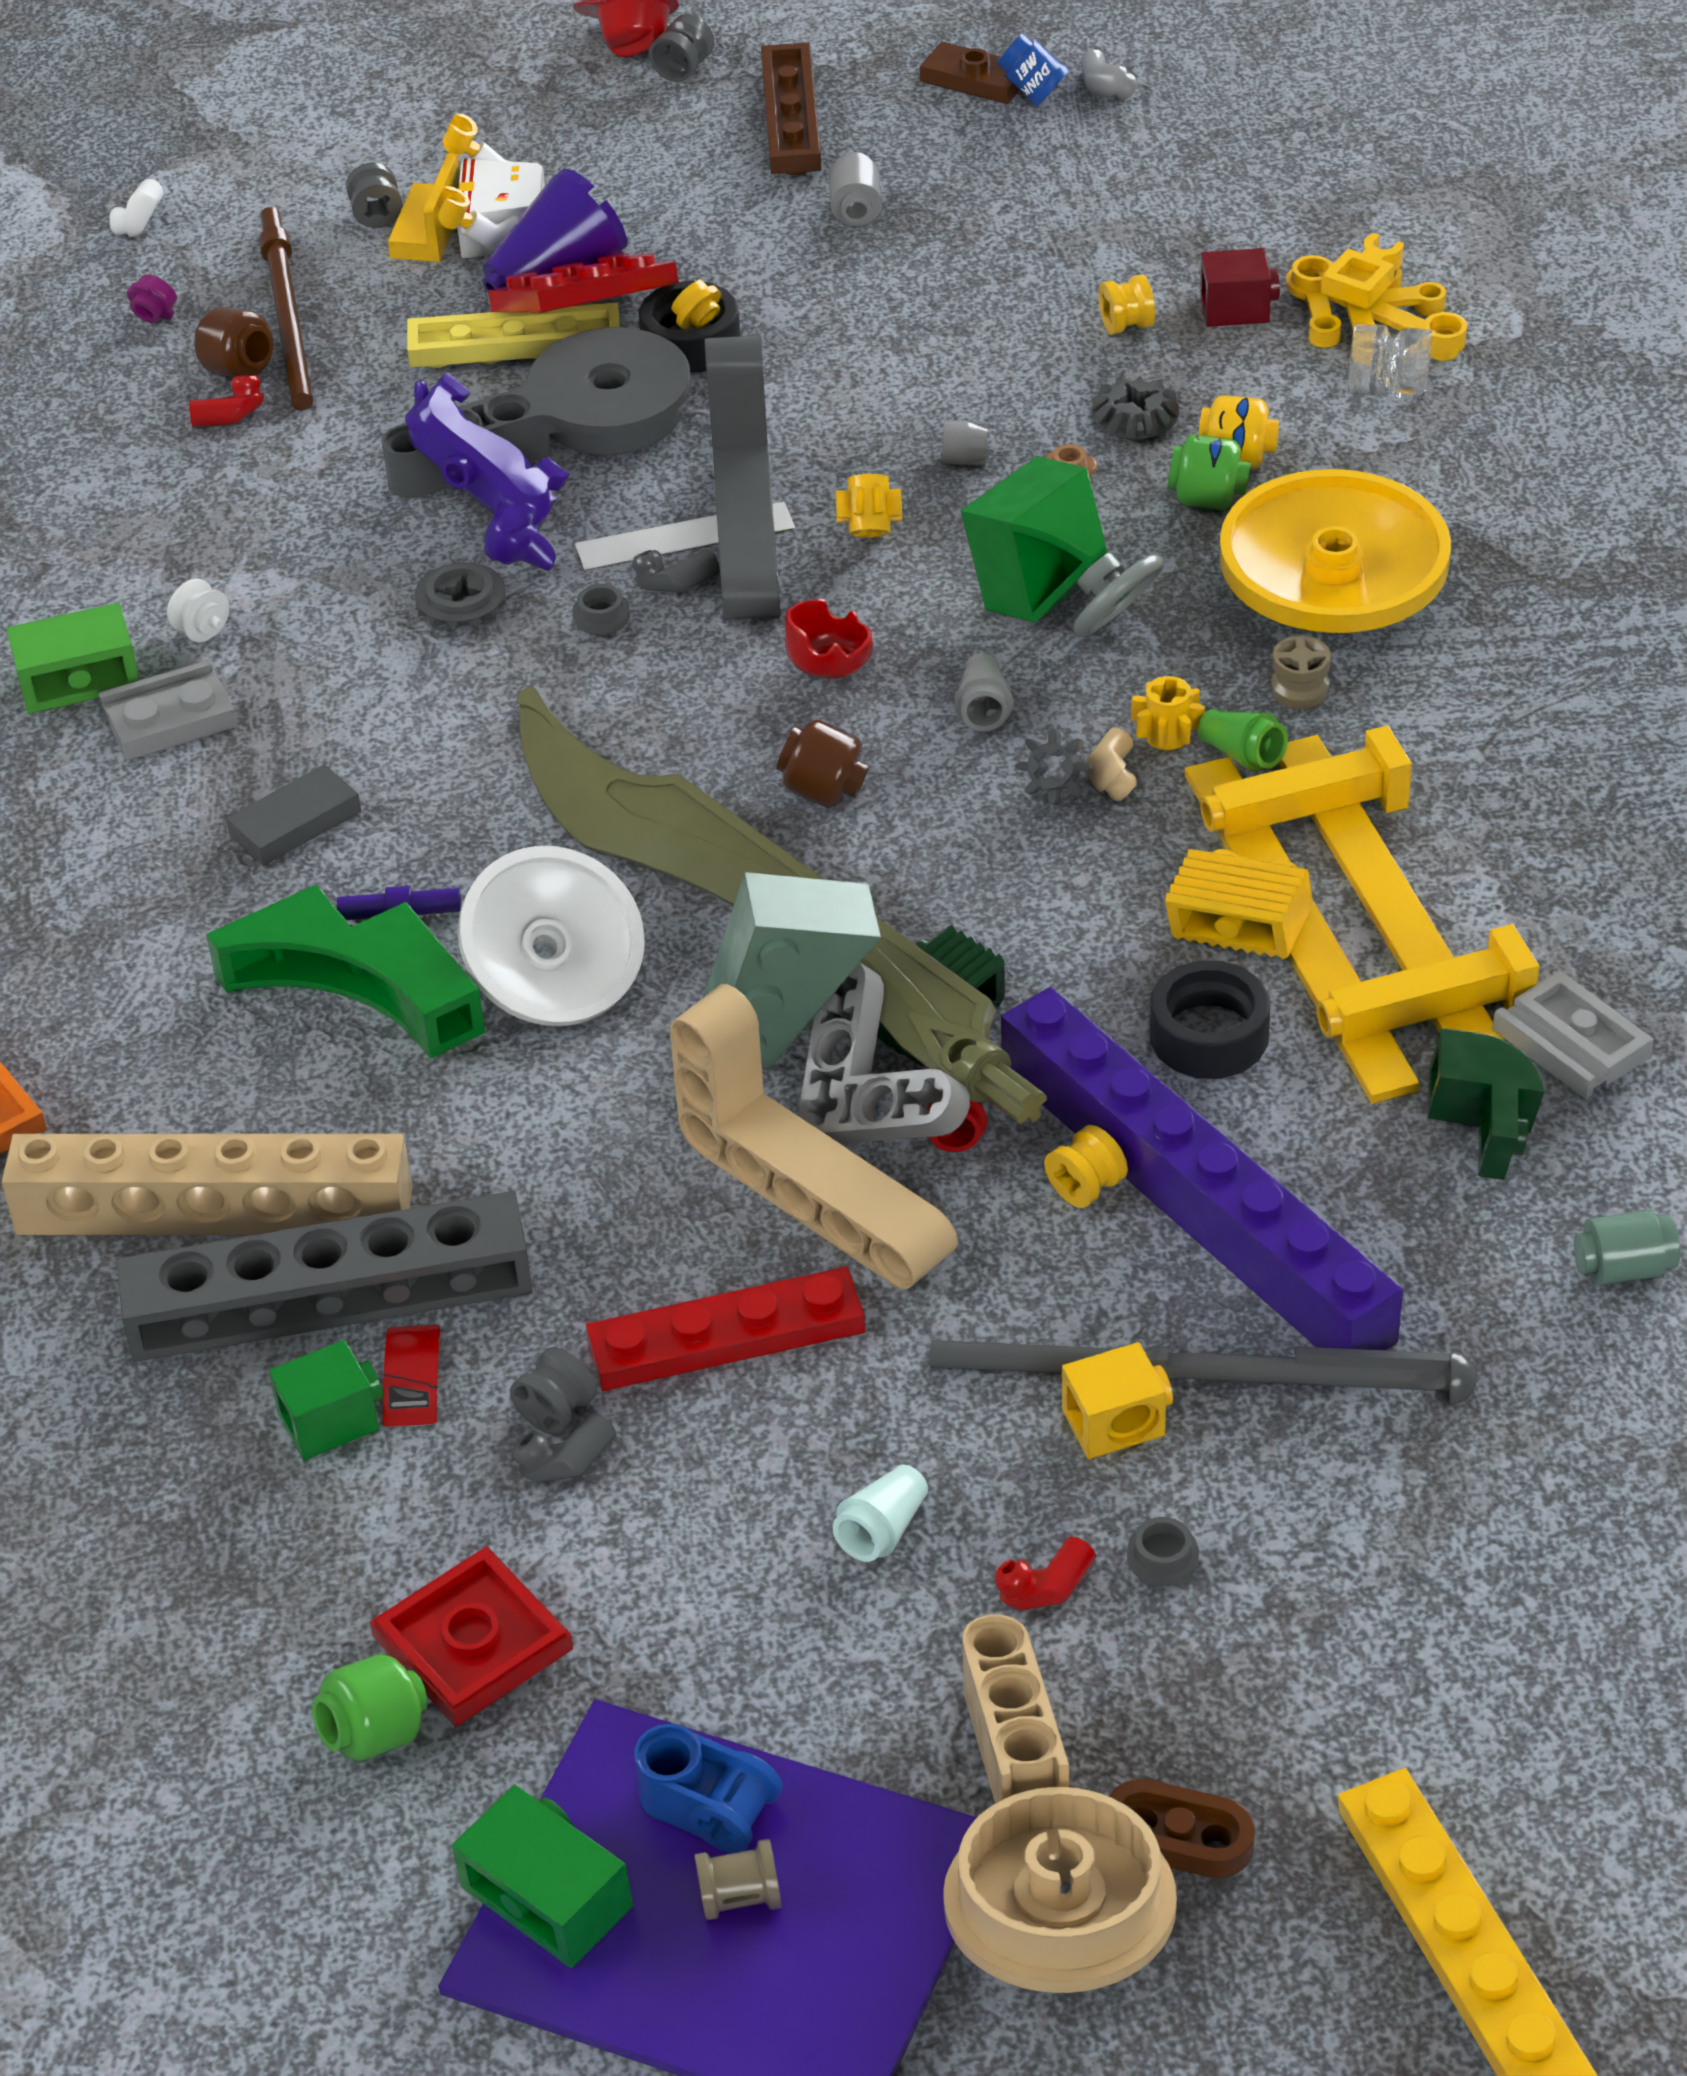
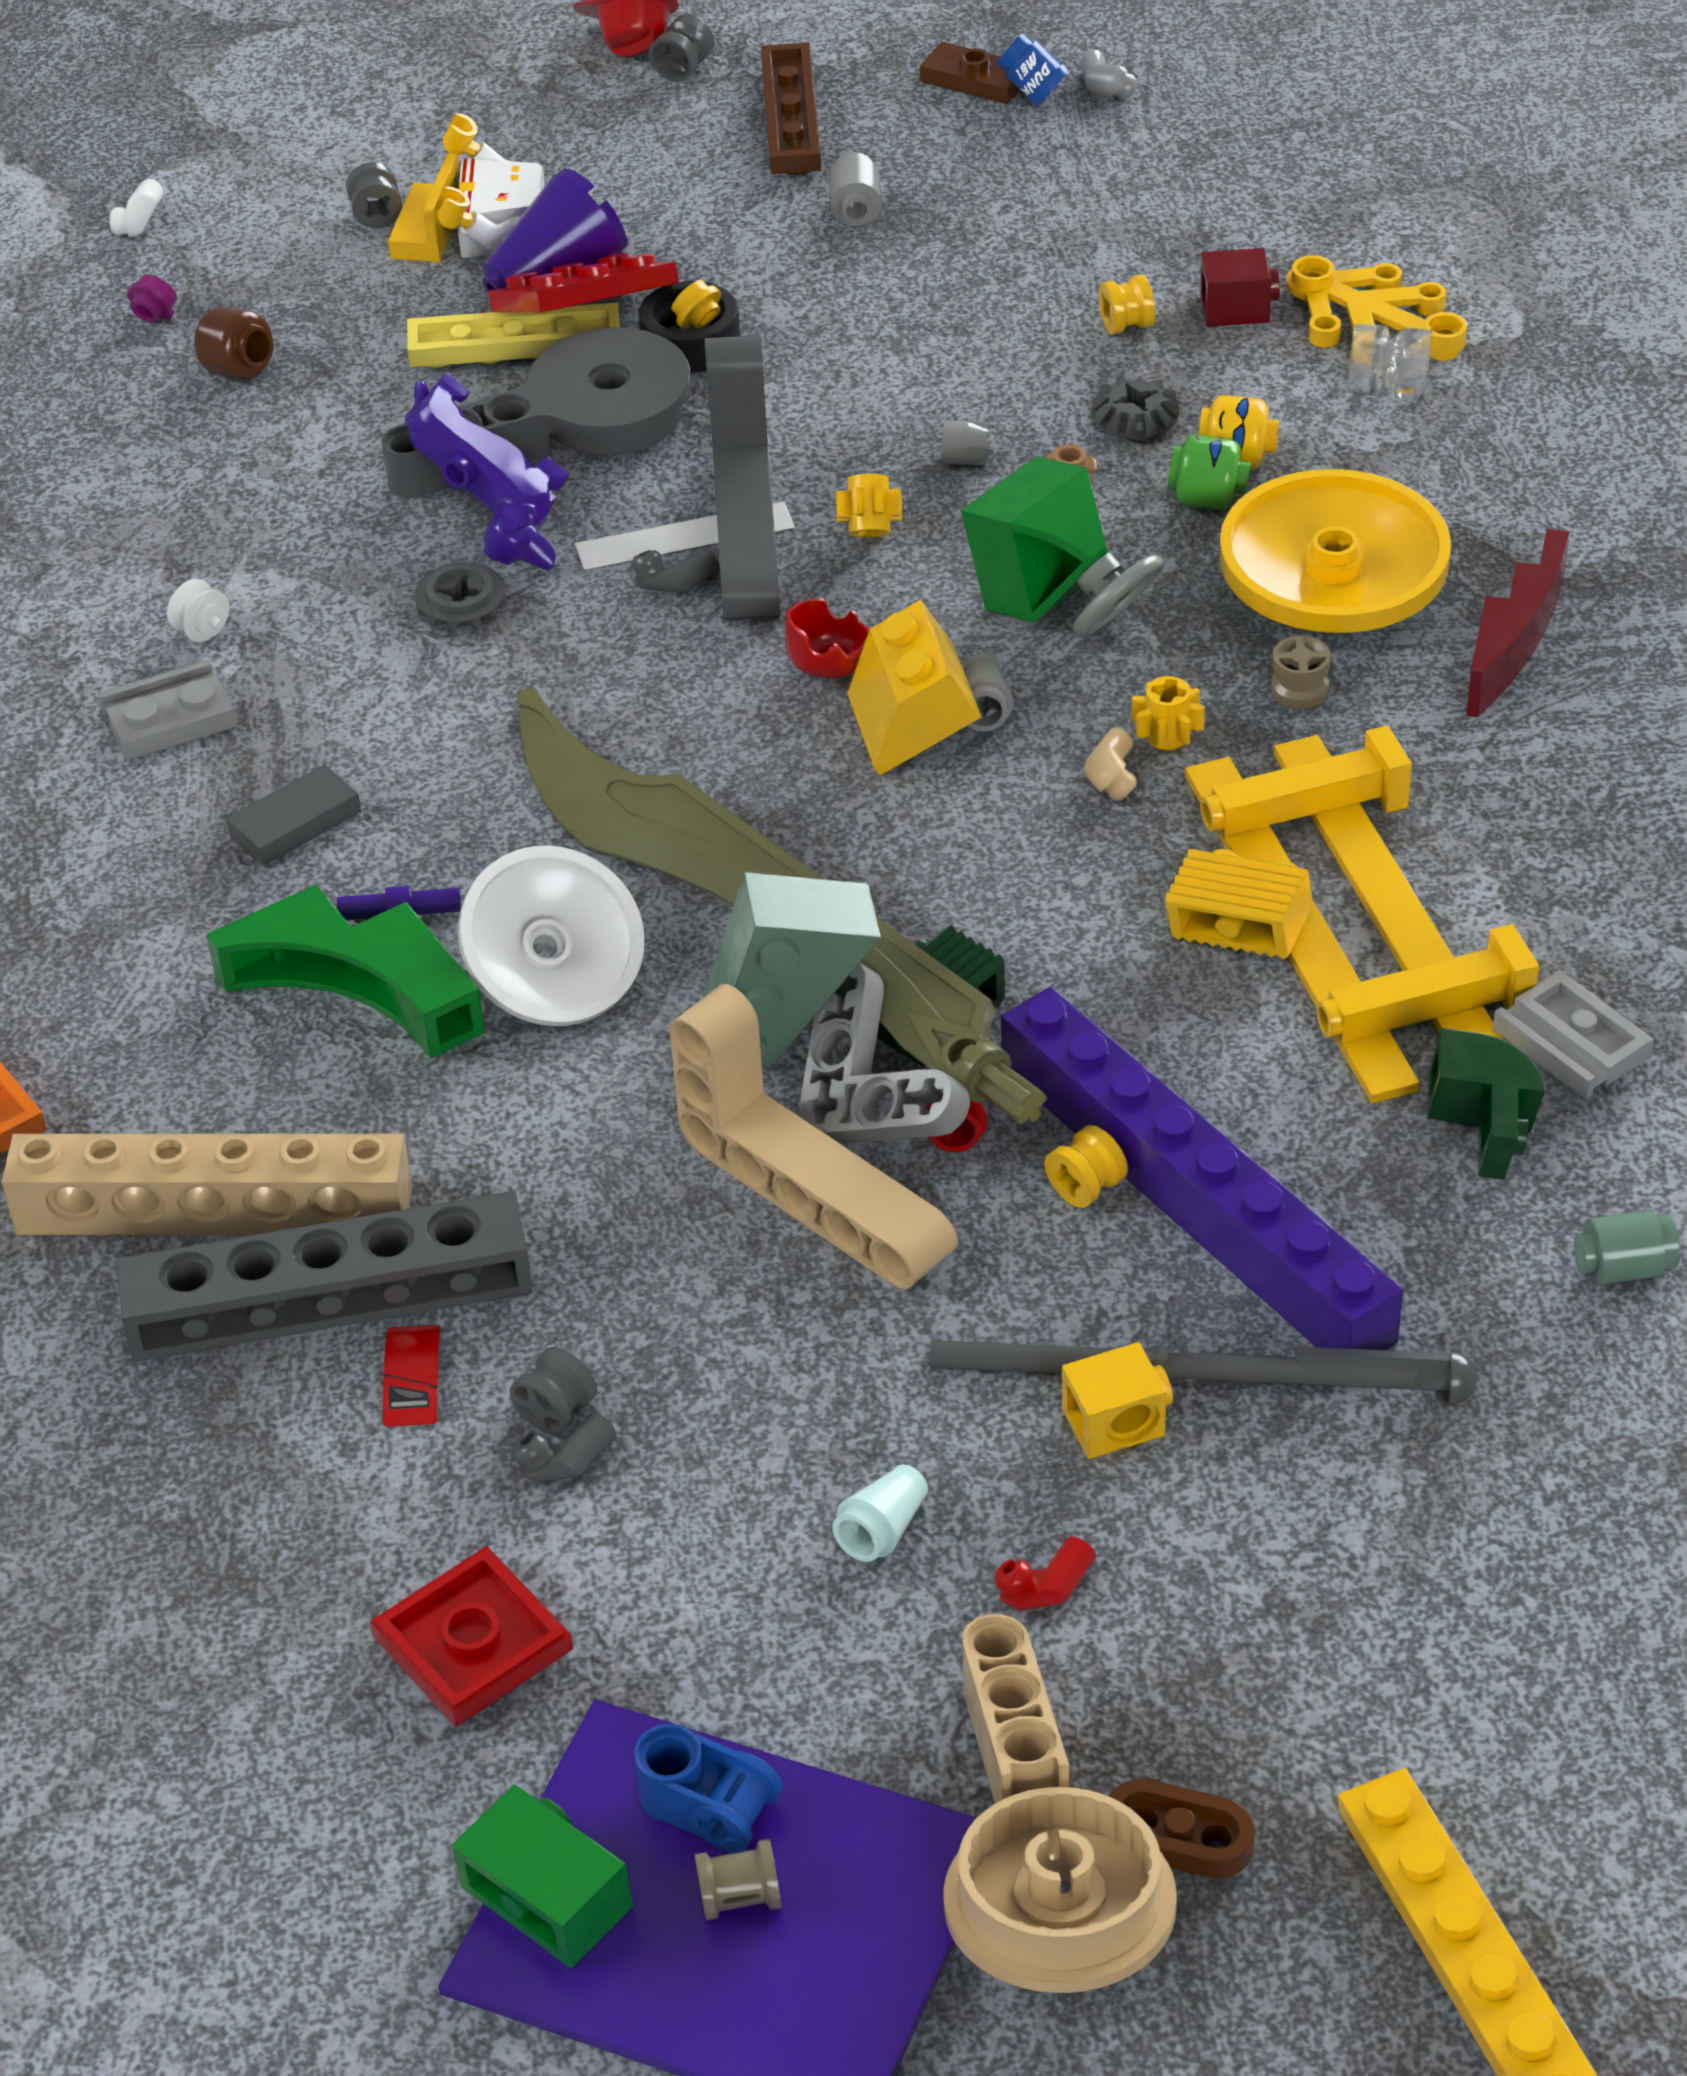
bright green brick [6,602,139,714] -> none
red arm [189,375,264,427] -> none
reddish brown bar [259,207,313,410] -> none
green brick [268,1340,383,1461] -> none
bright green head [312,1654,427,1762] -> none
dark grey plate [572,584,630,636] -> none
red plate [586,1266,866,1391] -> none
reddish brown head [776,720,869,808] -> none
dark grey gear [1015,729,1094,804] -> none
dark grey plate [1127,1517,1199,1586] -> none
black tyre [1150,960,1270,1079] -> none
bright green cone [1198,709,1288,771] -> none
yellow plate [1321,233,1404,309] -> none
none -> yellow slope [847,599,981,776]
none -> dark red slope [1466,529,1570,717]

